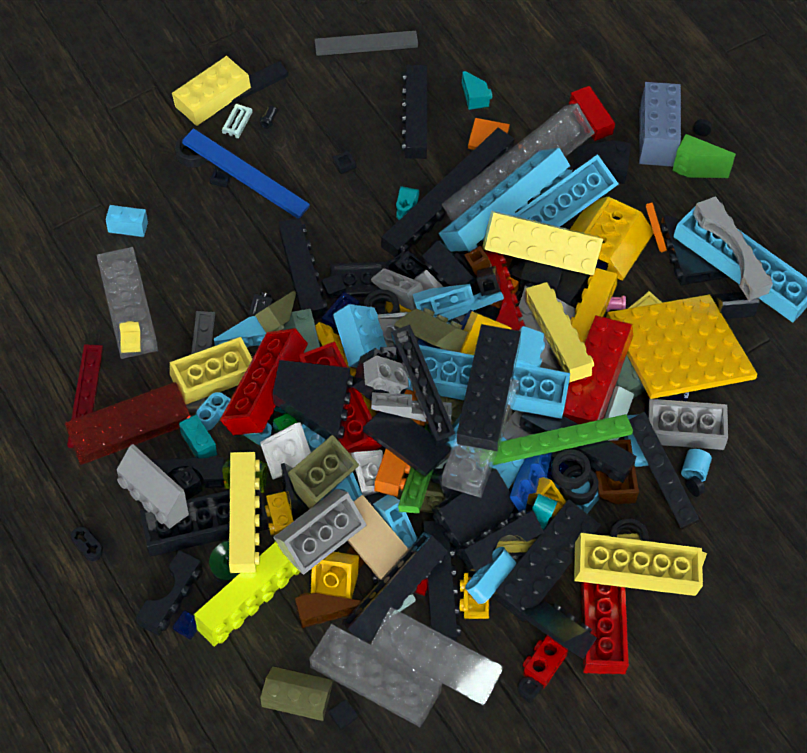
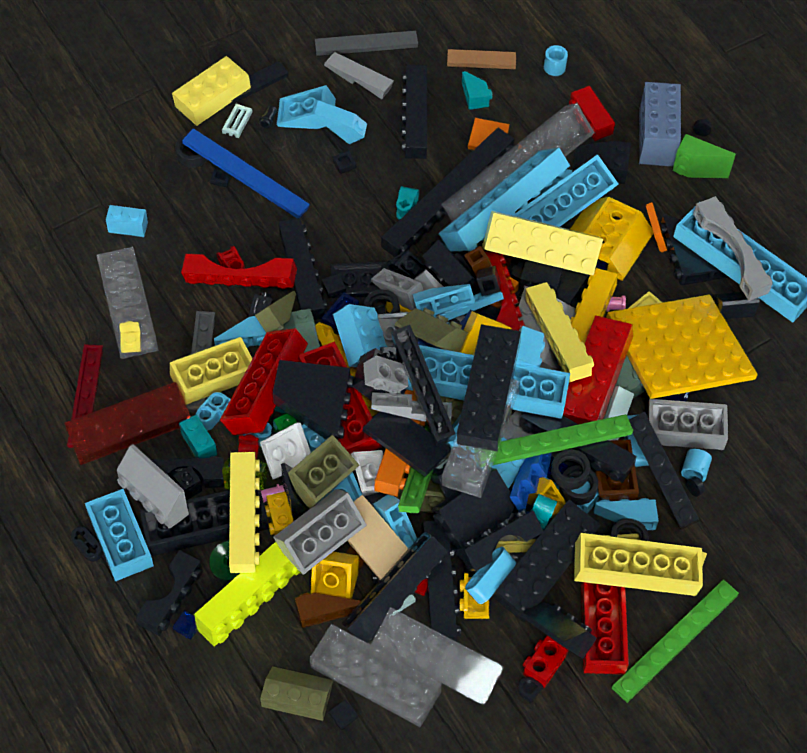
none -> medium azure brick [85,489,154,581]
none -> red arch [181,254,297,289]
none -> red piece [216,246,245,269]
none -> red bracket [238,434,260,460]
none -> bright pink pin [261,484,285,502]
none -> medium azure slope [277,85,336,129]
none -> medium azure slope [312,100,367,144]
none -> light grey slope [324,52,394,99]
none -> medium nougat tile [447,49,516,69]
none -> medium azure piece [544,45,568,76]
none -> medium azure slope [594,498,658,530]
none -> bright green plate [612,579,739,703]

